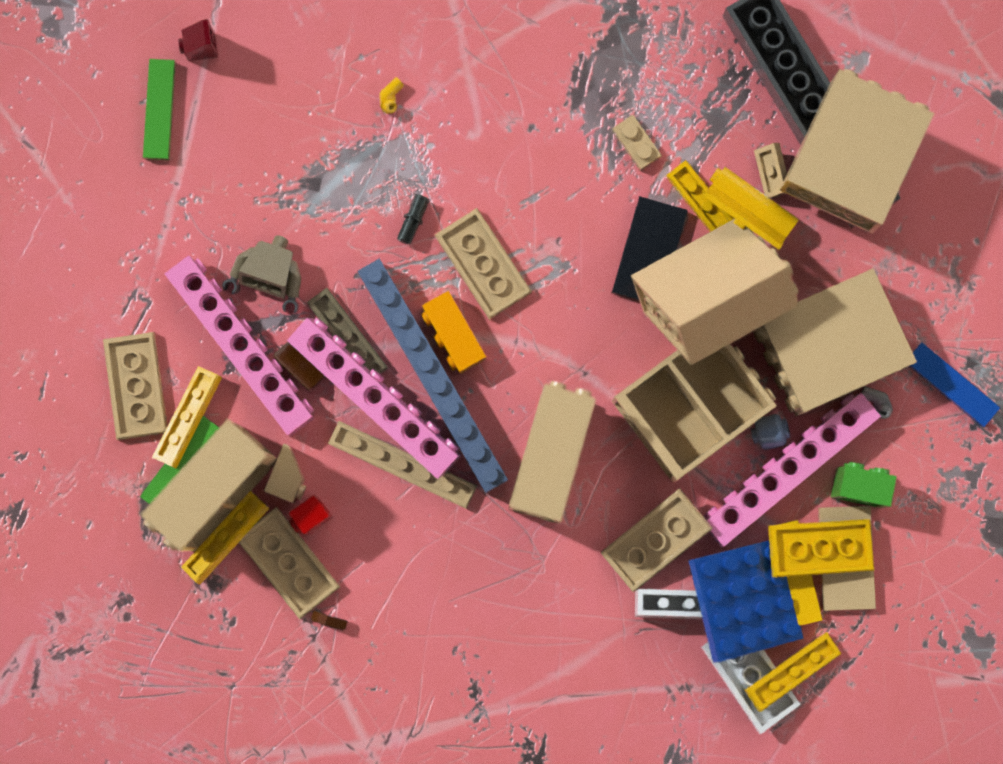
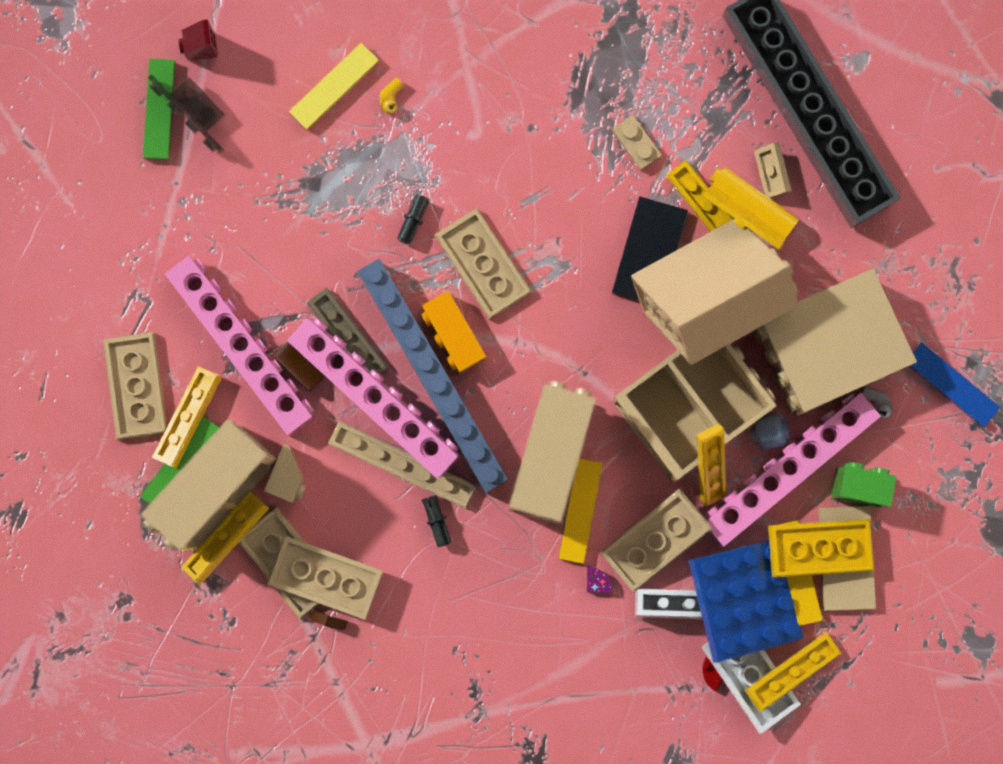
dark tan torso [222,235,301,314] -> none
red brick [289,495,333,535] -> none
tan container [780,69,934,234] -> none
none -> clear smoke bracket [148,74,225,153]
none -> tan plate [268,536,383,620]
none -> light yellow tile [289,43,379,131]
none -> pearl dark grey axle [422,495,451,547]
none -> yellow tile [558,458,603,564]
none -> magenta tile [587,566,613,593]
none -> yellow tile [697,424,726,507]
none -> red tile [702,656,723,692]

